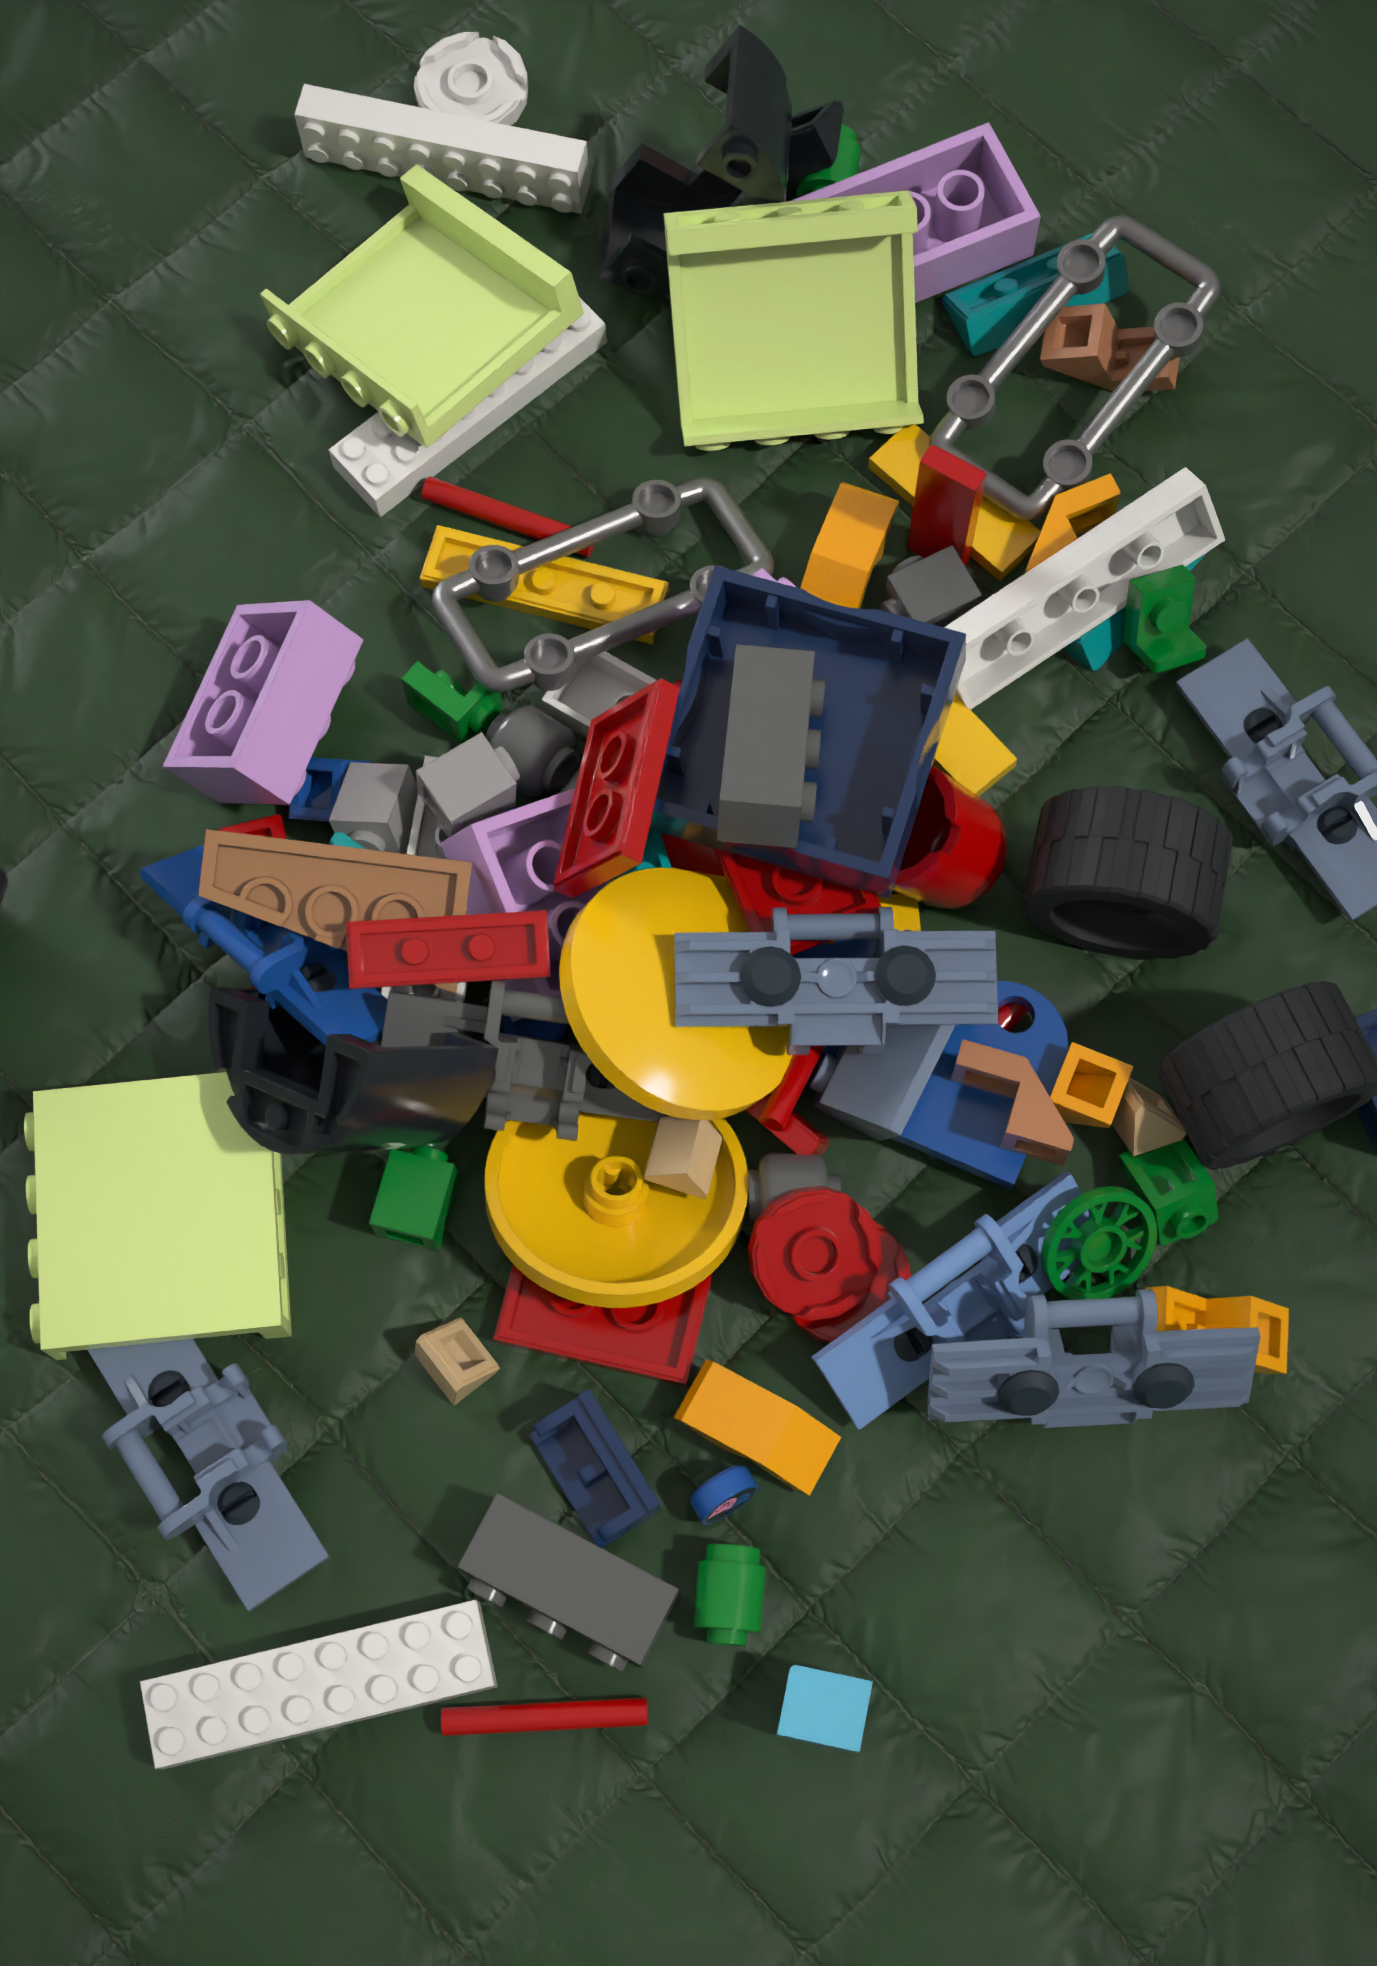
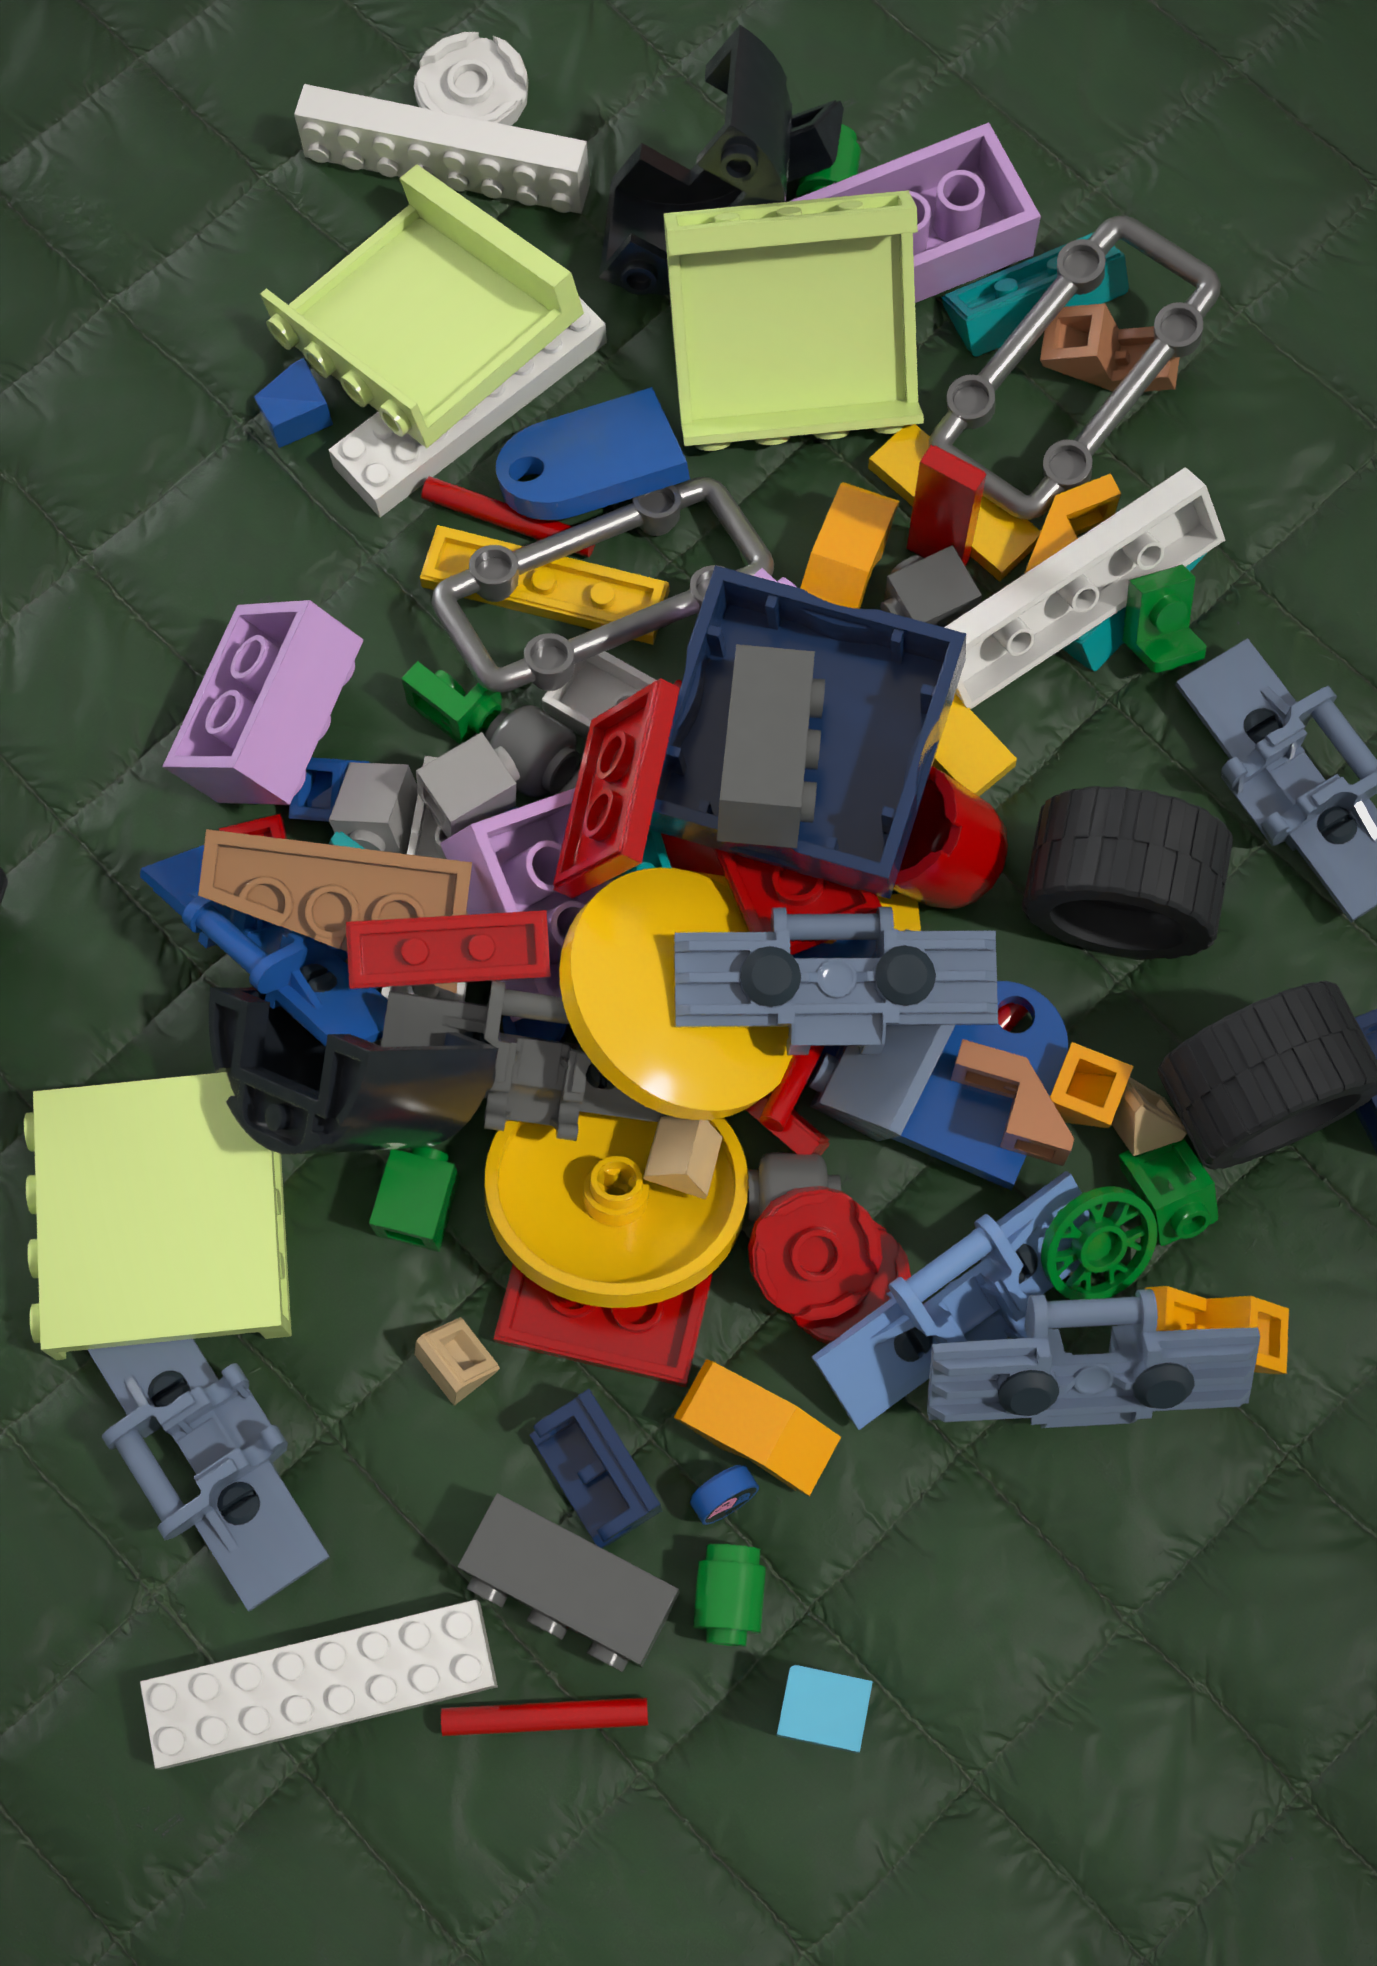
none -> blue slope [254,358,333,448]
none -> blue tile [496,387,690,520]

